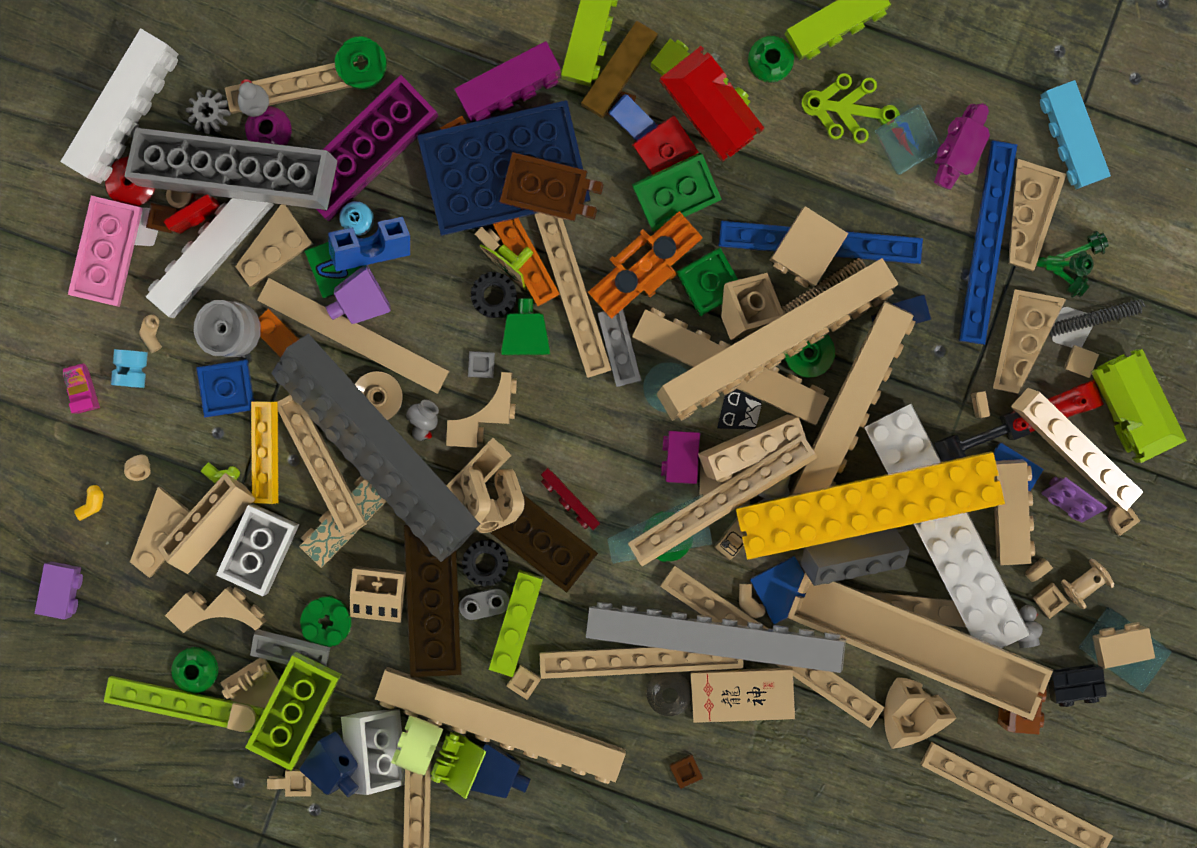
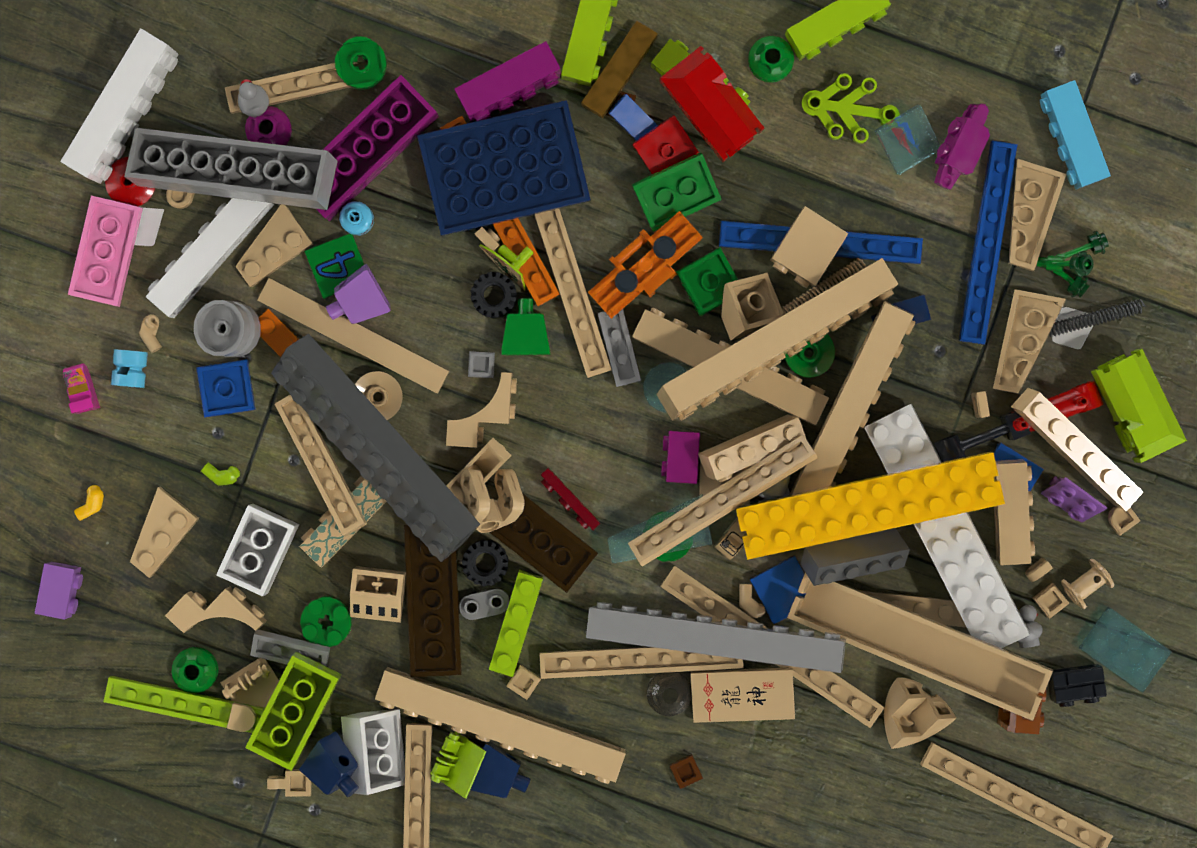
tan tile [124,455,150,481] -> none
reddish brown tile [146,203,178,234] -> none
tan brick [157,473,255,574] -> none
red plate [164,194,221,234] -> none
light grey gear [186,90,231,134] -> none
yellow plate [251,401,278,504] -> none
blue arch [328,217,410,272] -> none
yellowish green brick [391,716,443,776] -> none
light grey animal [406,400,439,441] -> none
reddish brown tile [500,152,604,222] -> none
black sticker [717,389,762,429] -> none
tan tile [1064,345,1099,378] -> none
tan brick [1092,622,1155,669] -> none

